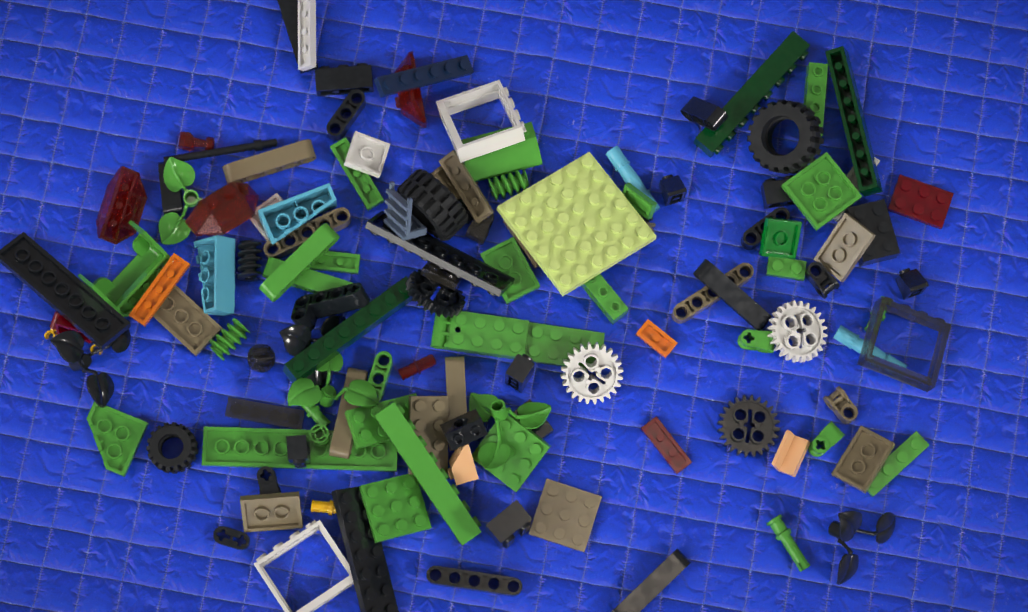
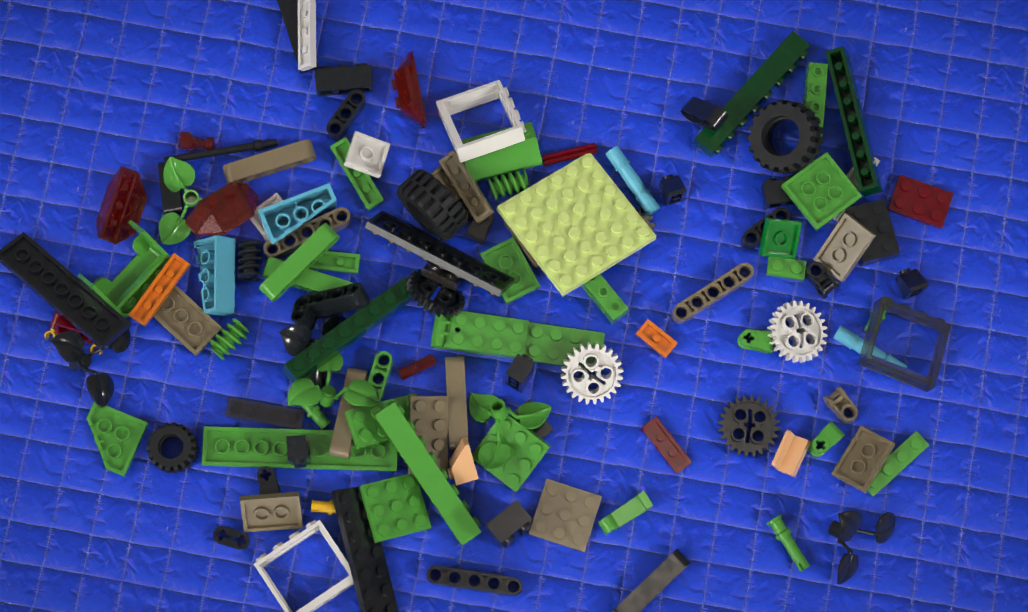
clear smoke piece [247,344,275,373] -> none
bright green wheel [309,424,330,446] -> none
dark blue plate [374,55,474,97] -> none
sand blue plate [384,181,427,241] -> none
black brick [440,409,488,451] -> none
bright green tile [622,183,657,220] -> none
black beam [693,259,772,331] -> none
none -> dark red axle [542,143,597,166]
none -> bright green leg [598,491,654,535]

